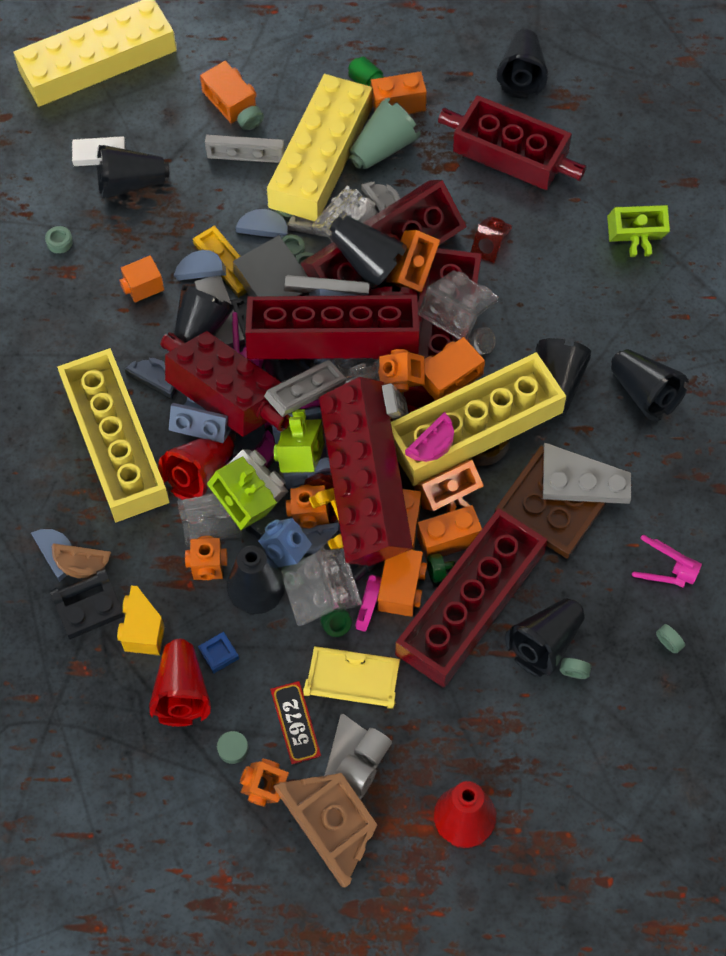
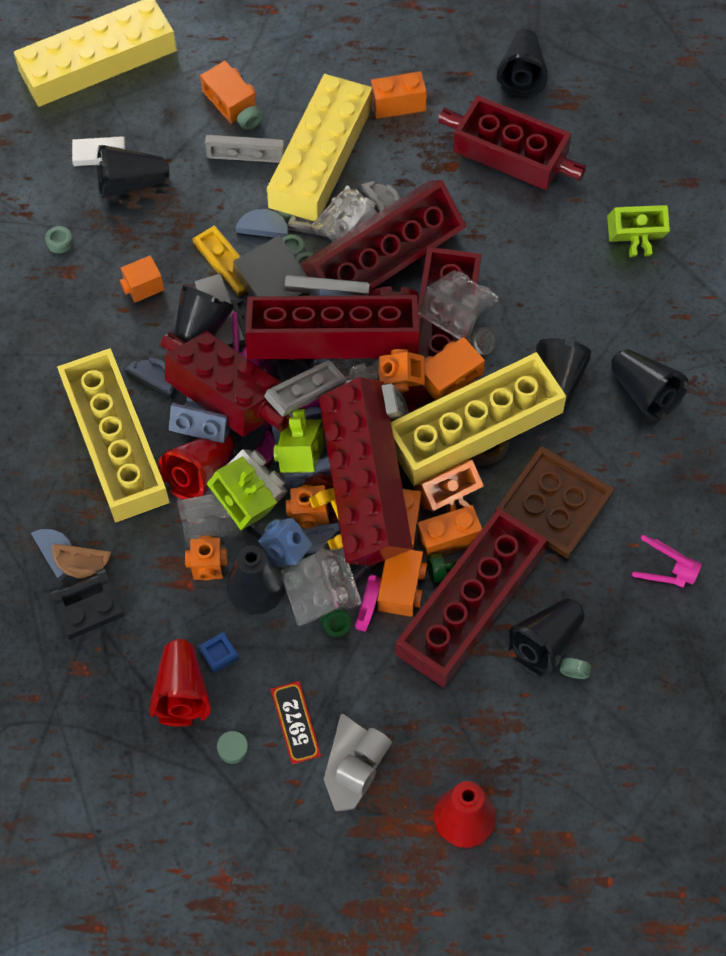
yellow slope [117,585,165,655] -> none
sand blue tile [174,250,226,280] -> none
orange brick [240,759,289,807] -> none
medium nougat wing [273,773,377,887] -> none
light yellow door [303,646,400,709] -> none
black cone [328,215,407,289] -> none
green brick [348,56,384,87] -> none
sand green cone [349,97,421,169] -> none
orange brick [386,230,440,292] -> none
dark pink tile [405,412,454,462] -> none
clear red bracket [470,217,512,263] -> none
light grey wing [543,443,631,504] -> none
sand green tile [656,624,685,653] -> none

